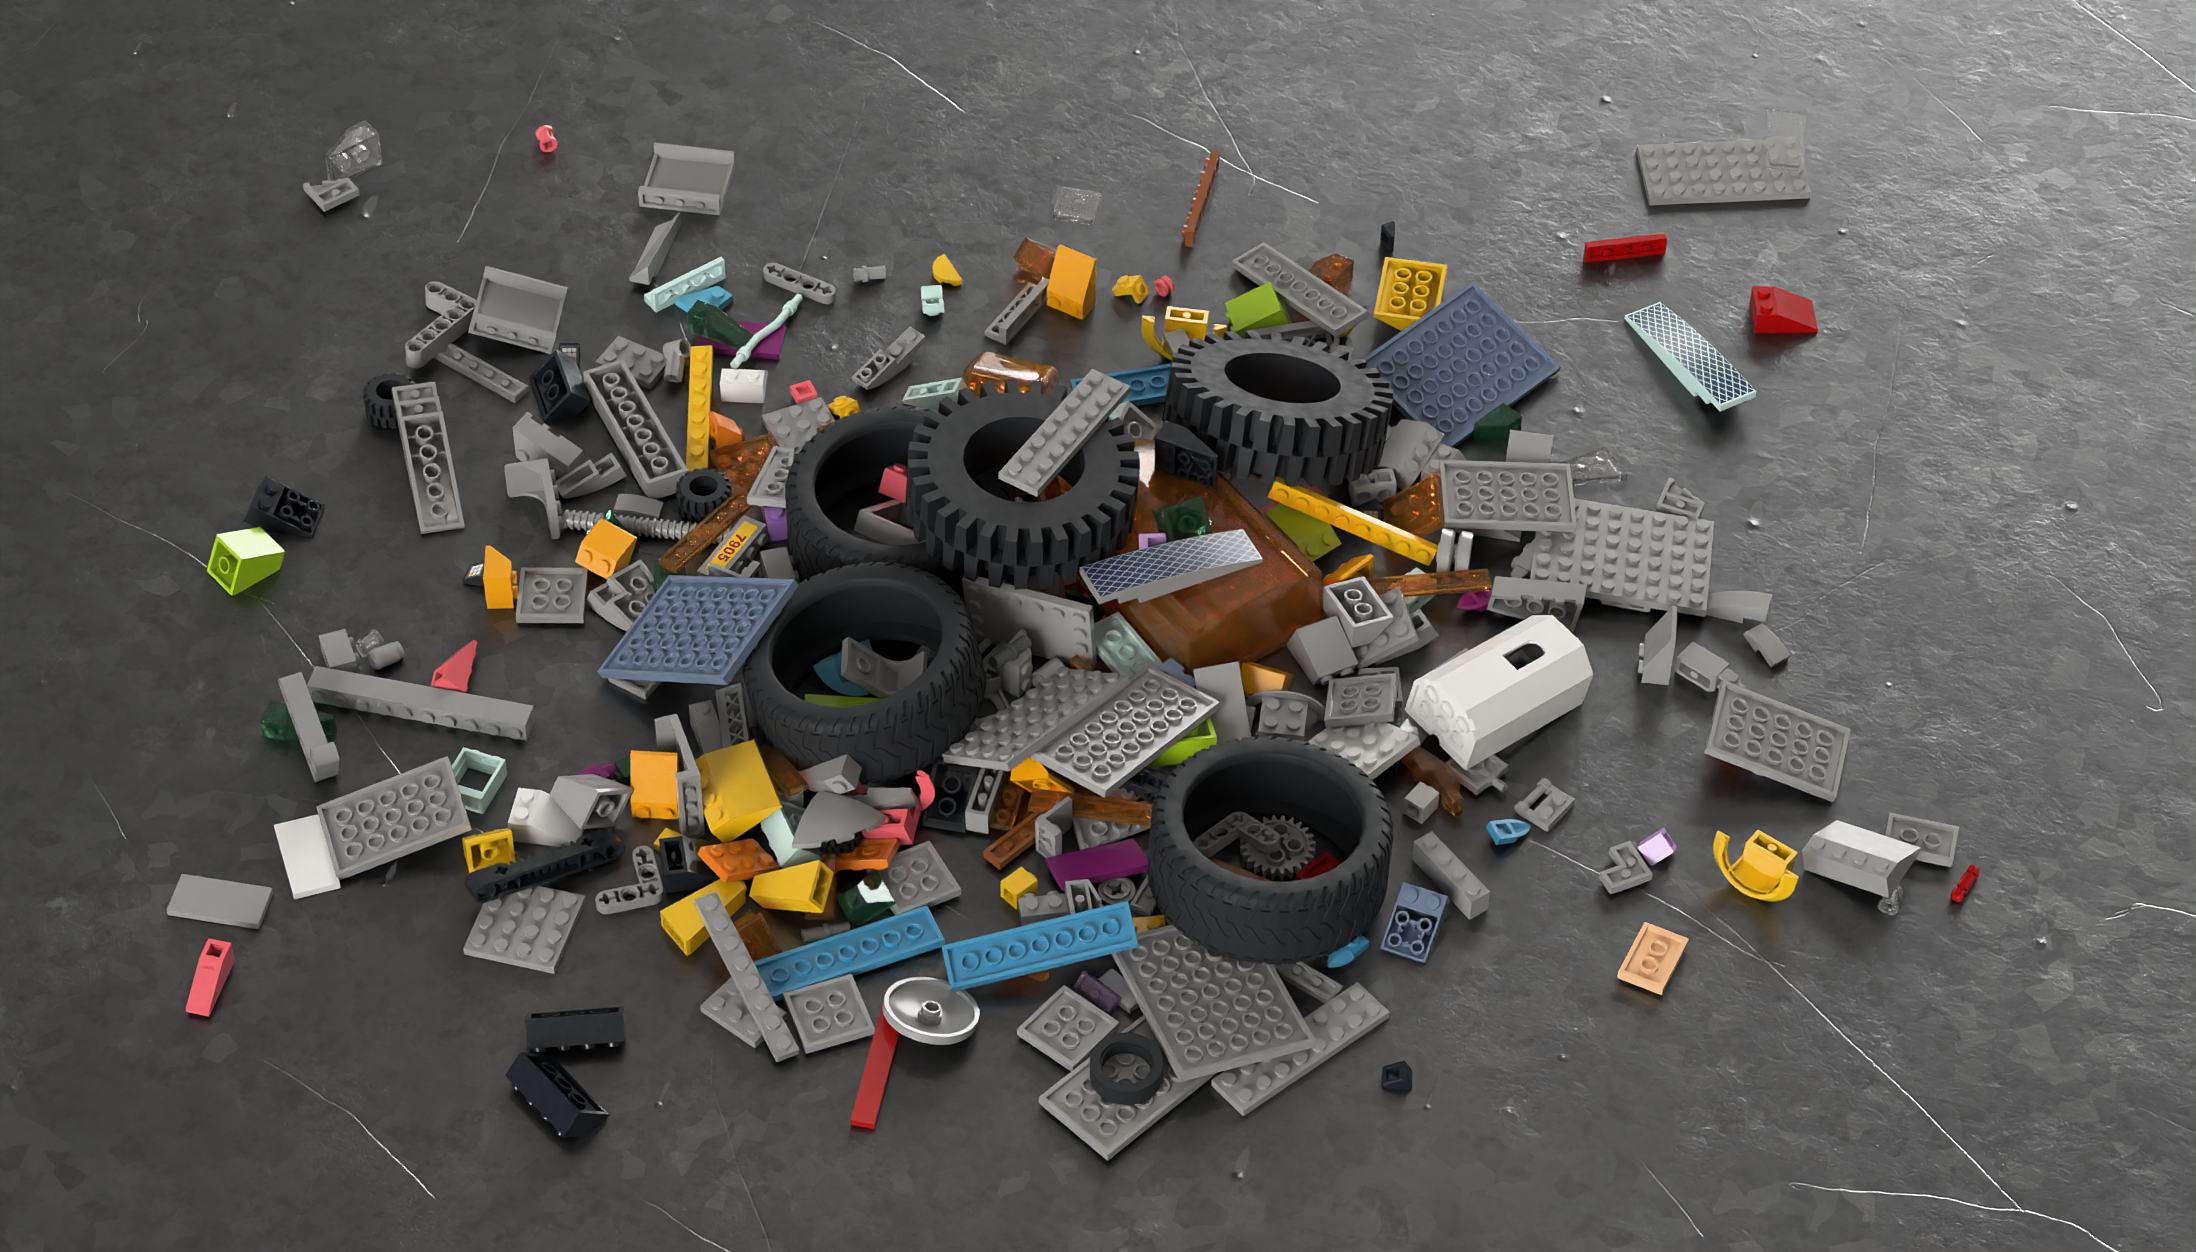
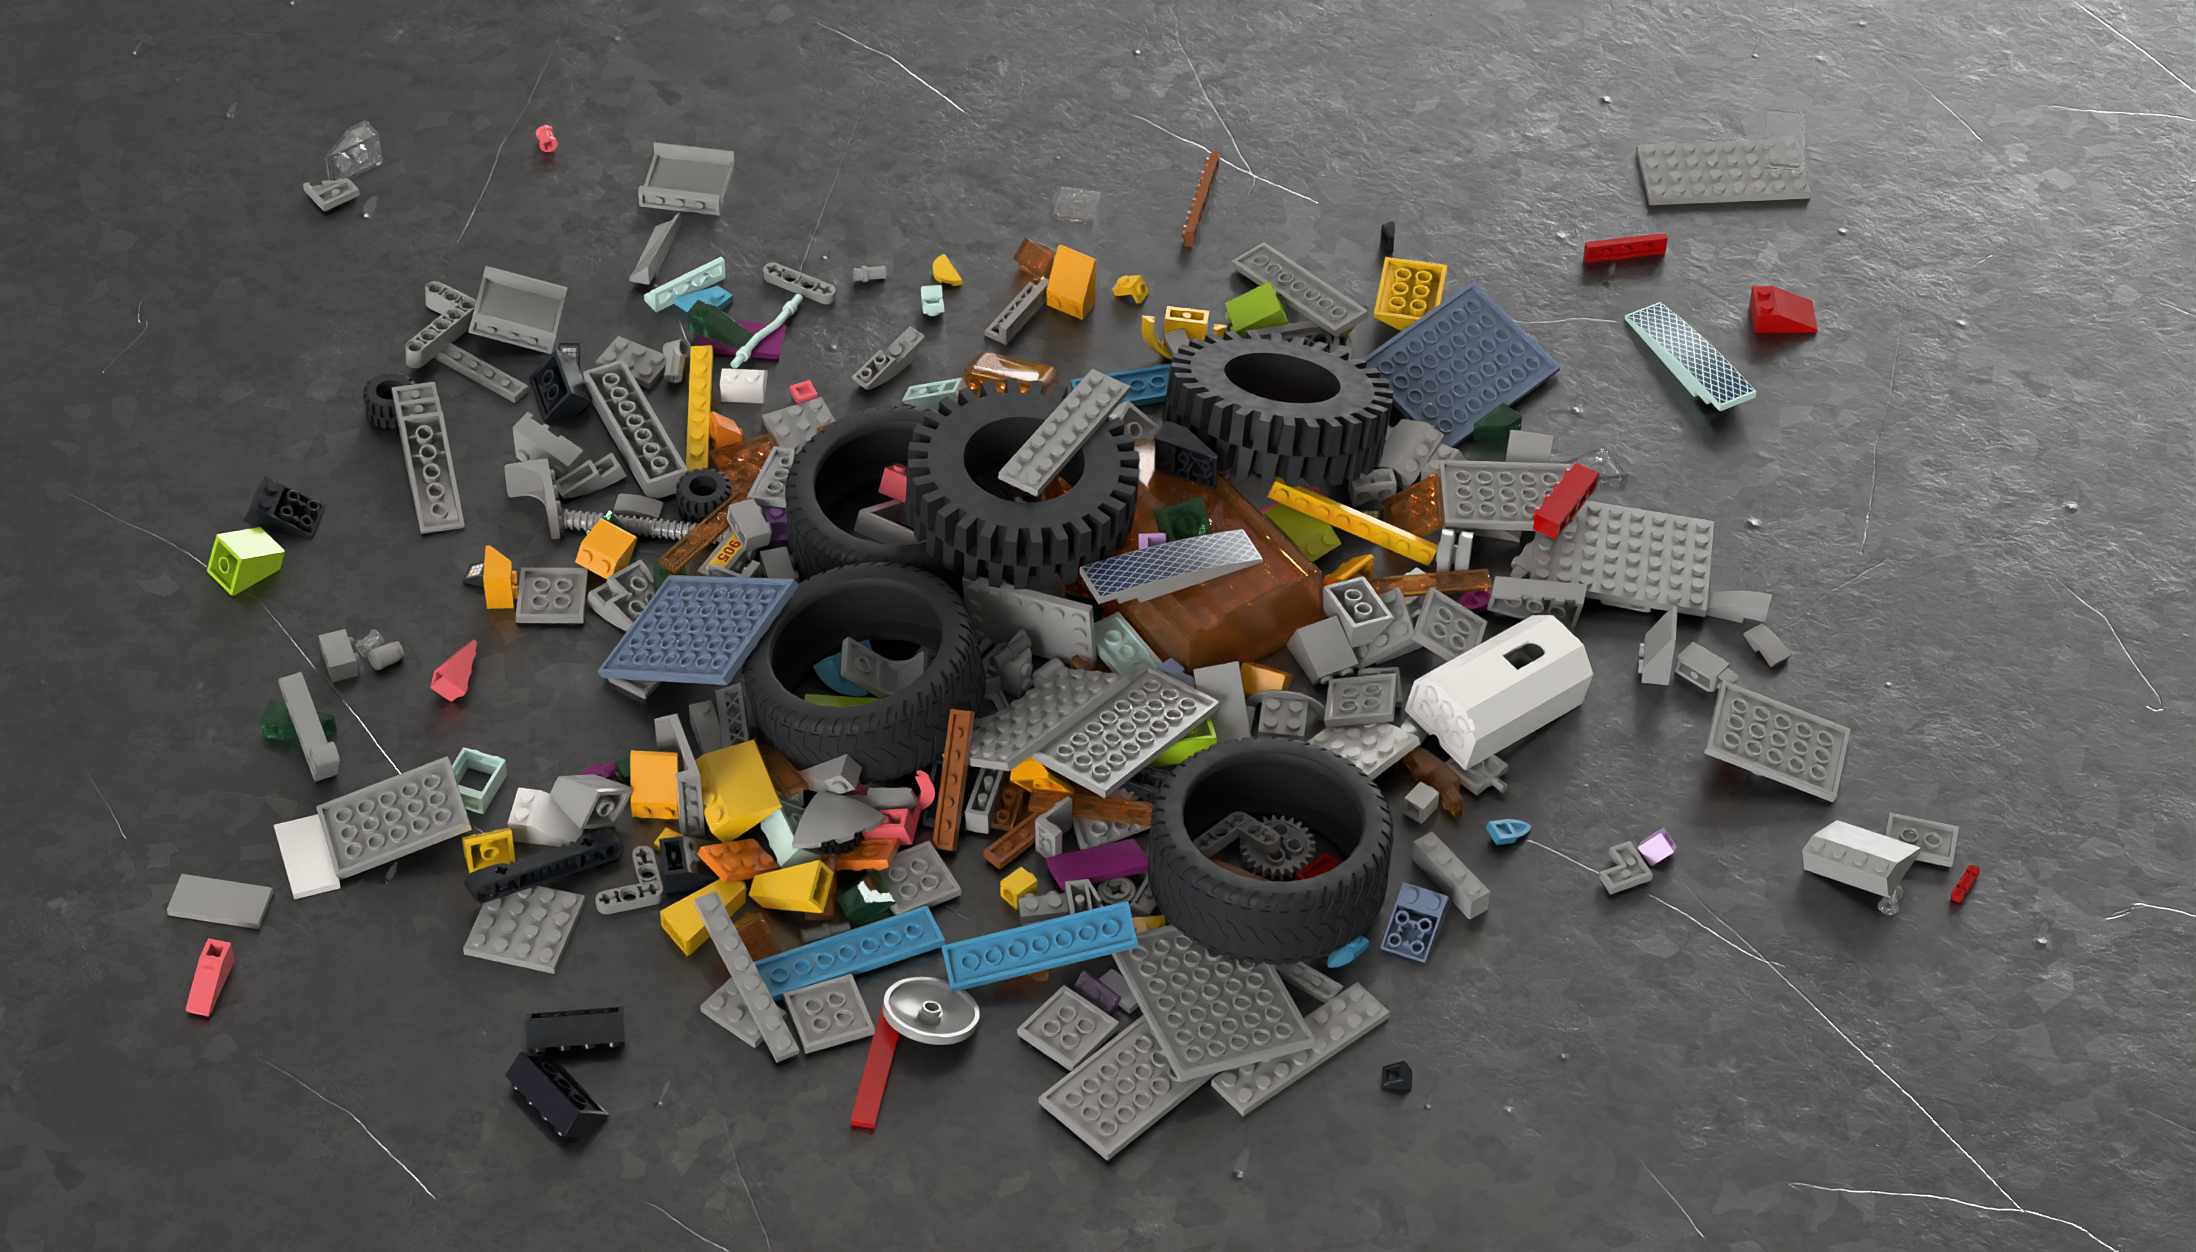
light grey brick [307,666,535,741] -> none
yellow bracket [828,396,860,419] -> none
black tyre [1090,1032,1163,1105] -> none
coral bush [1154,275,1174,297] -> none
clear orange slope [1308,253,1354,293] -> none
light grey plate [1514,778,1575,832] -> none
light nougat plate [1617,922,1689,995] -> none
light grey wing [1656,477,1705,520] -> none
yellow piece [1713,830,1799,902] -> none
none -> light grey brick [726,498,772,552]
none -> dark orange plate [932,709,975,851]
none -> light grey plate [1411,587,1487,662]
none -> red brick [1532,462,1599,540]

